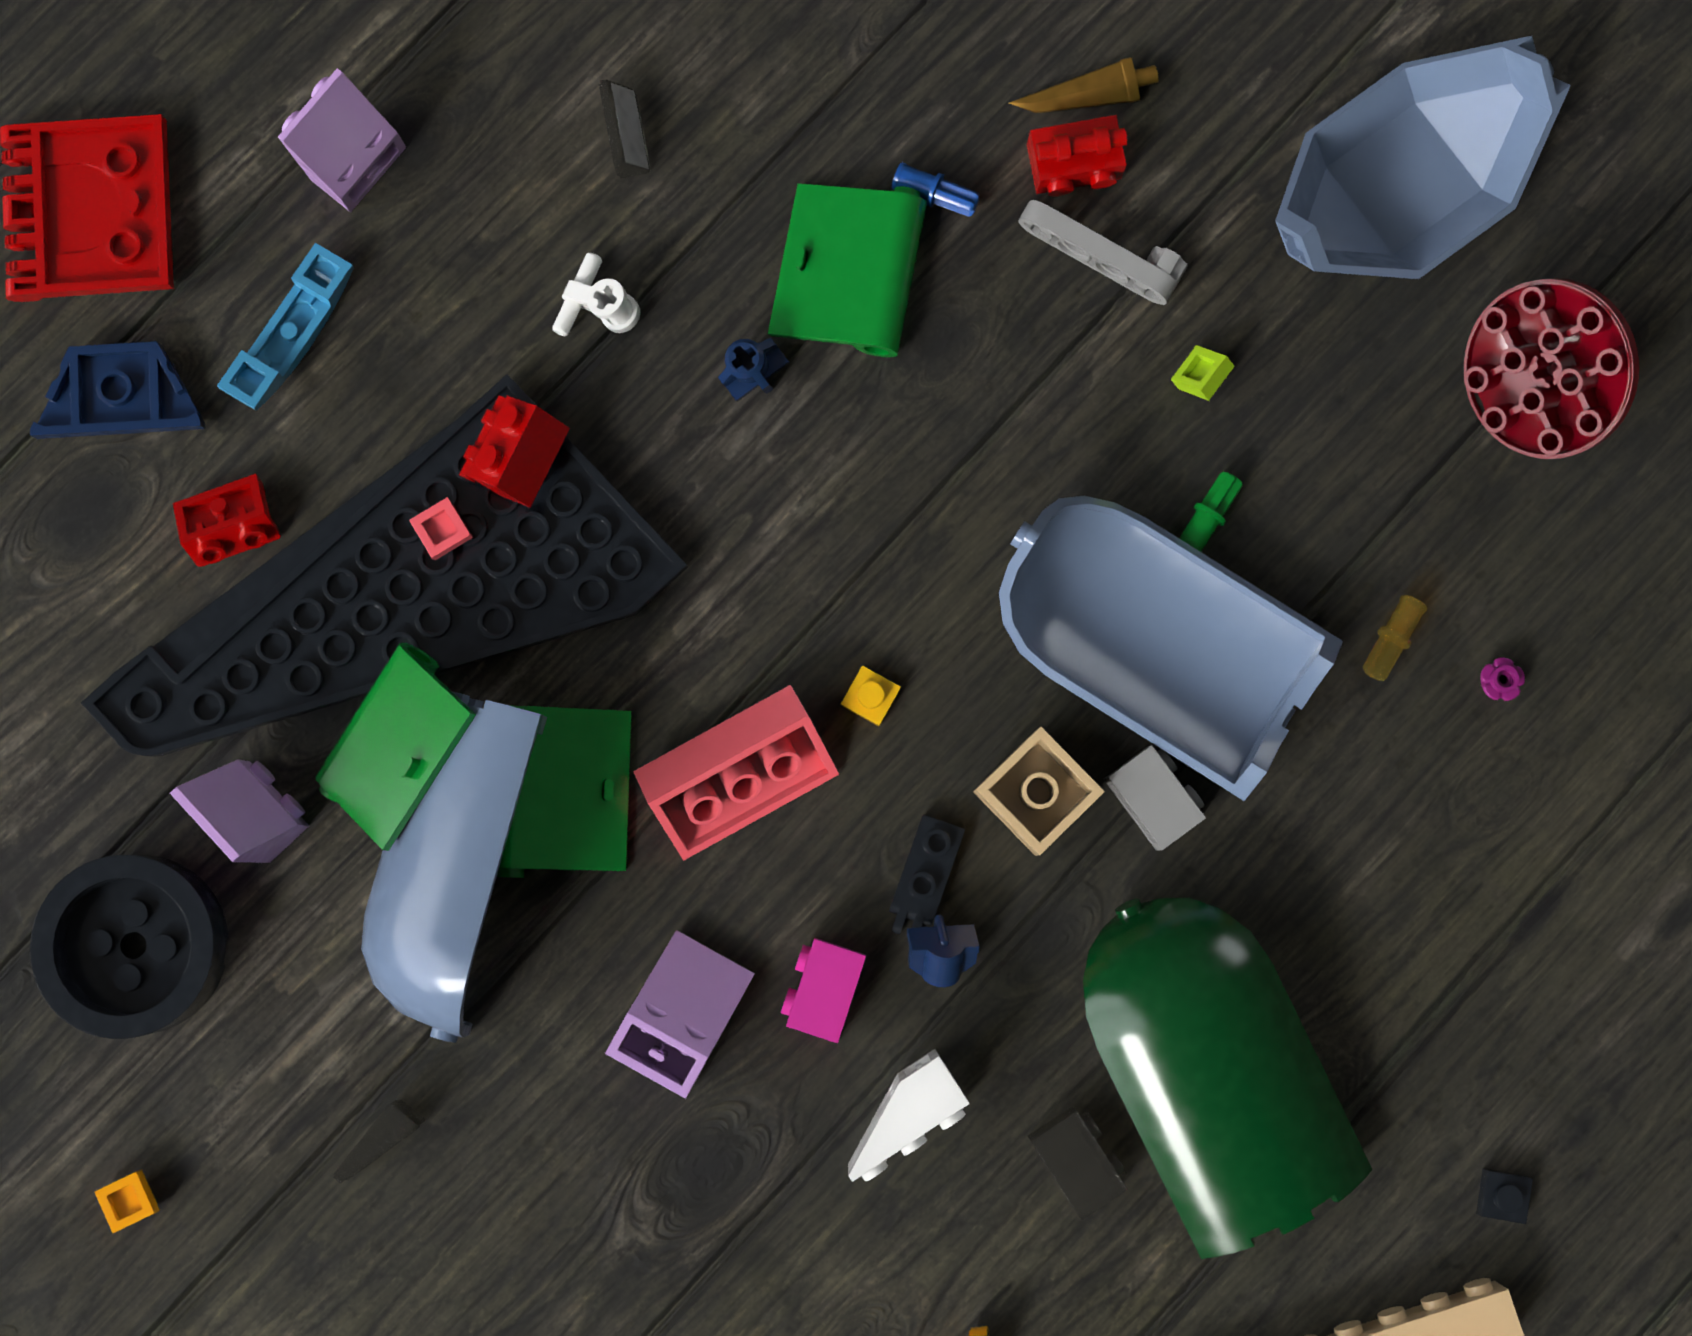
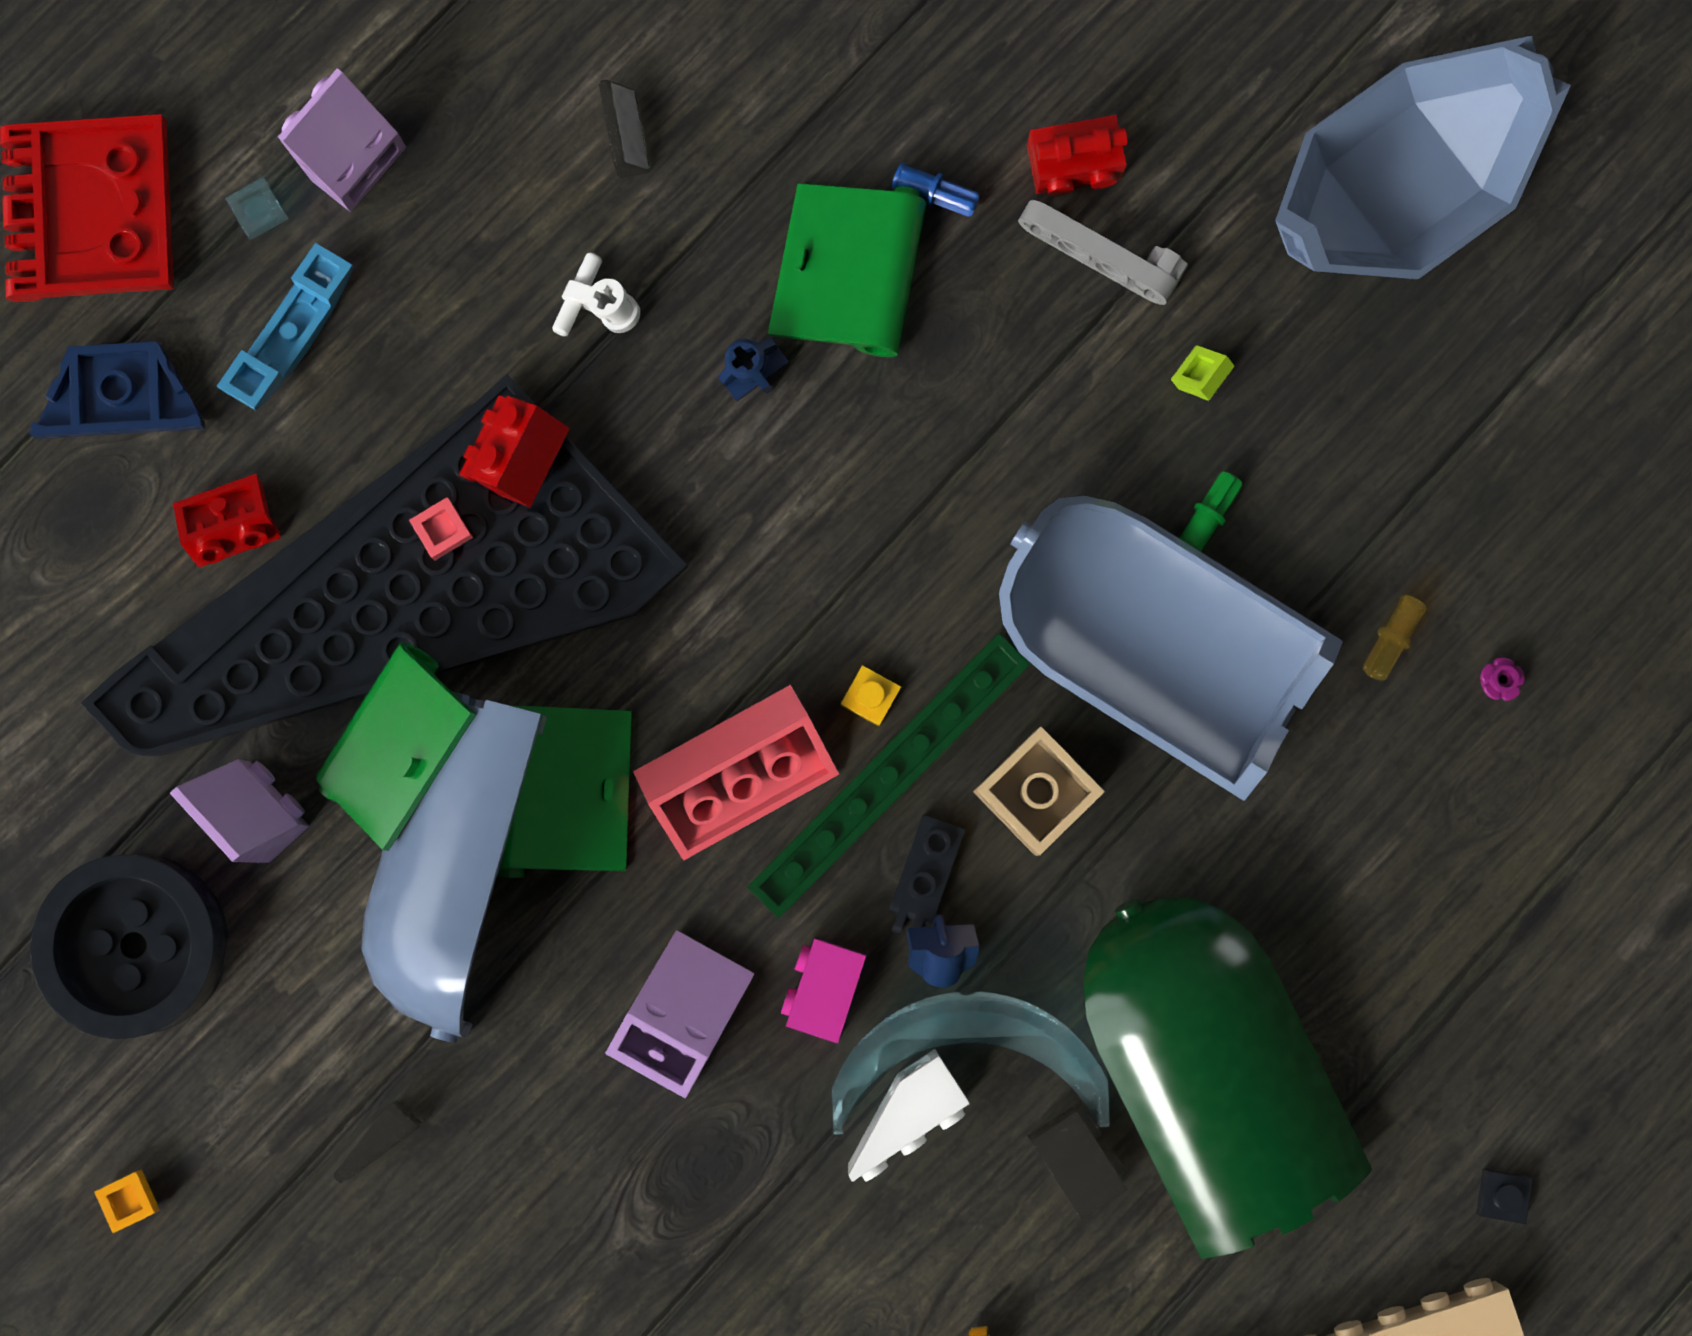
pearl gold bar [1009,57,1158,113] -> none
light grey brick [1104,745,1206,851] -> none
dark red bracket [1464,278,1639,459] -> none
none -> clear light blue plate [225,177,289,240]
none -> dark green plate [747,633,1030,919]
none -> clear light blue windscreen [832,991,1110,1134]

